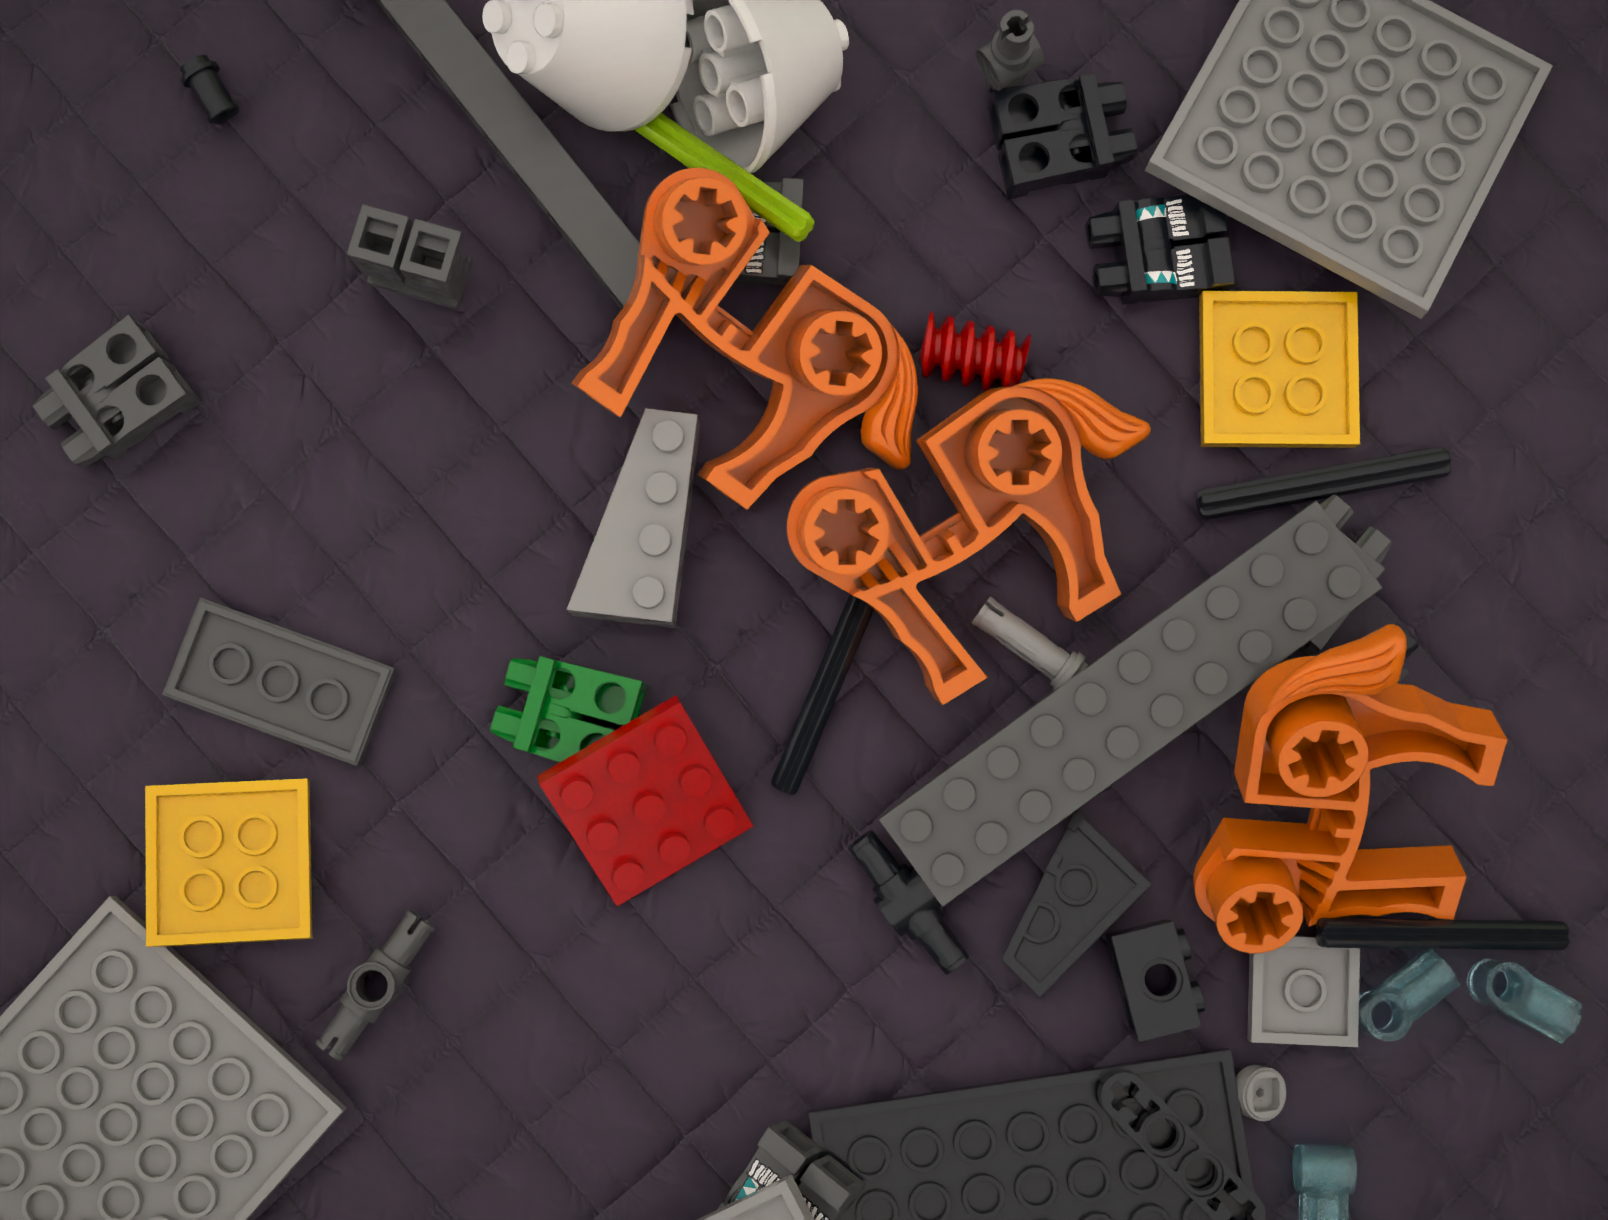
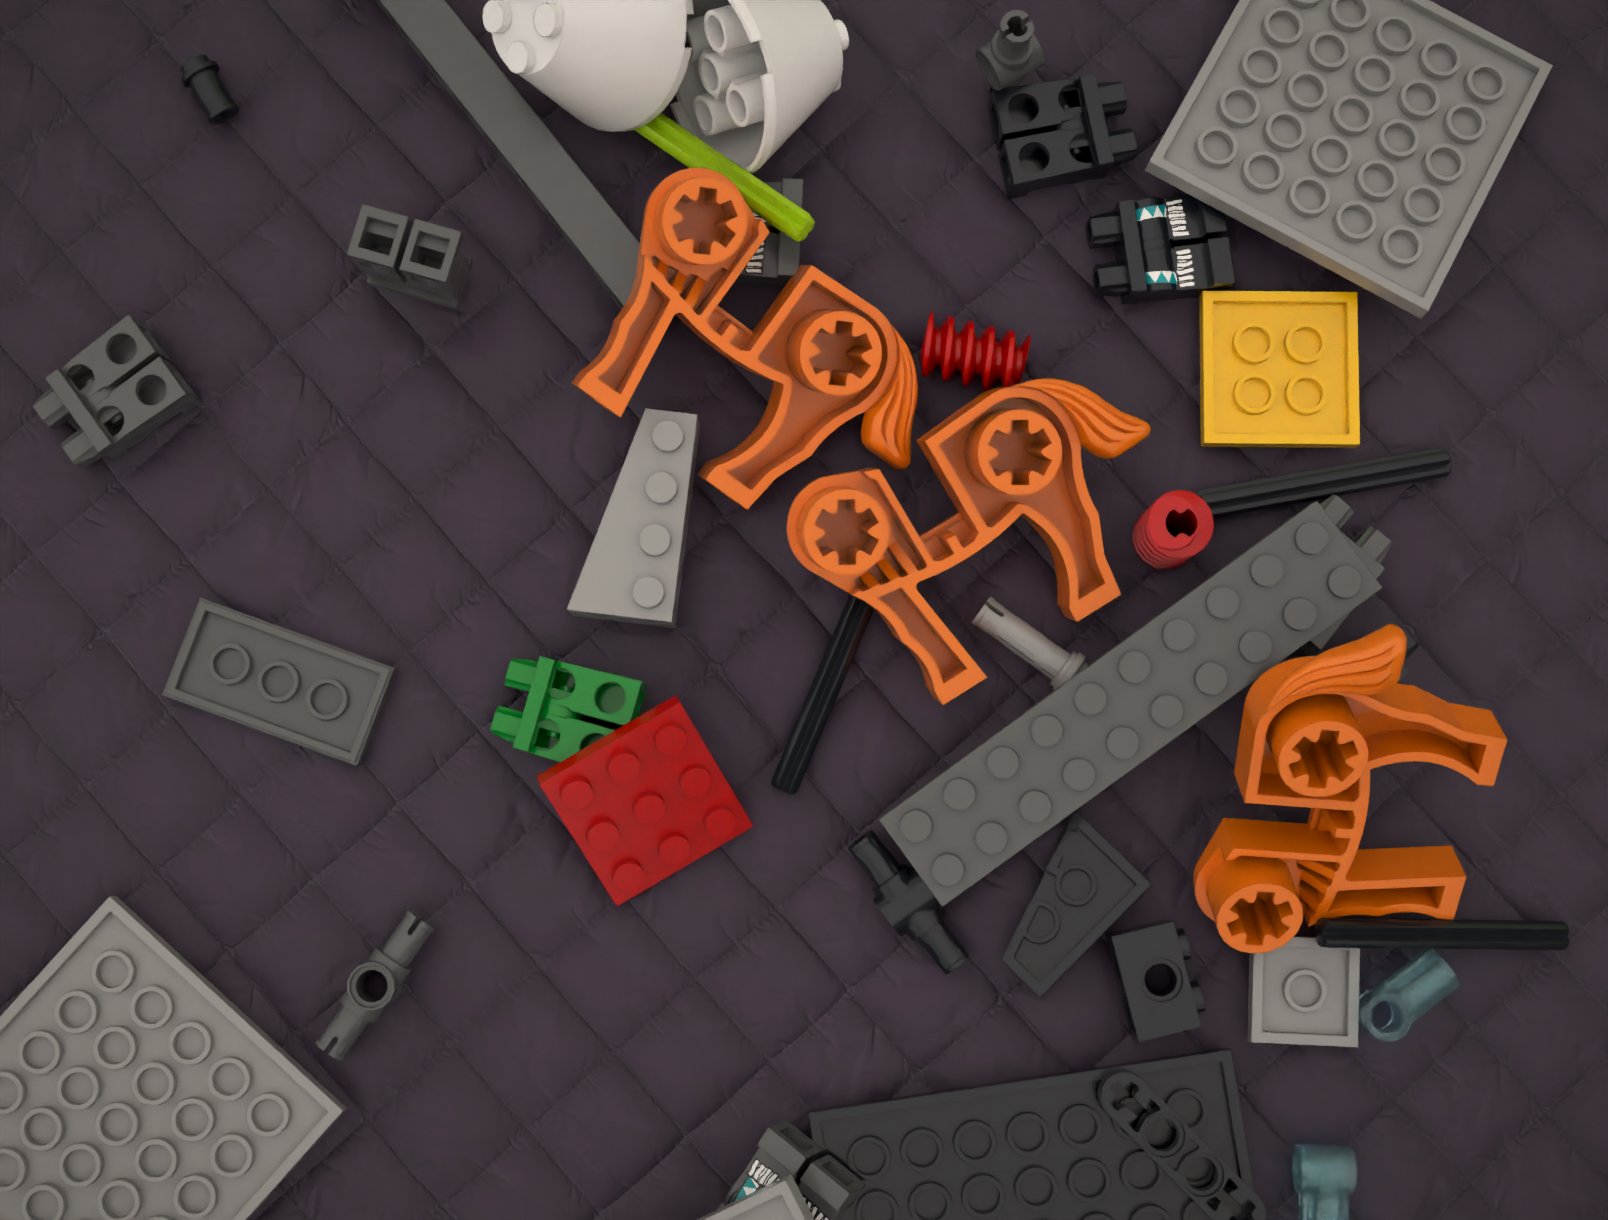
yellow plate [145,778,313,947] -> none
light grey tile [1236,1065,1287,1121] -> none
clear light blue piece [1467,959,1583,1044] -> none
none -> red piece [1132,490,1214,570]

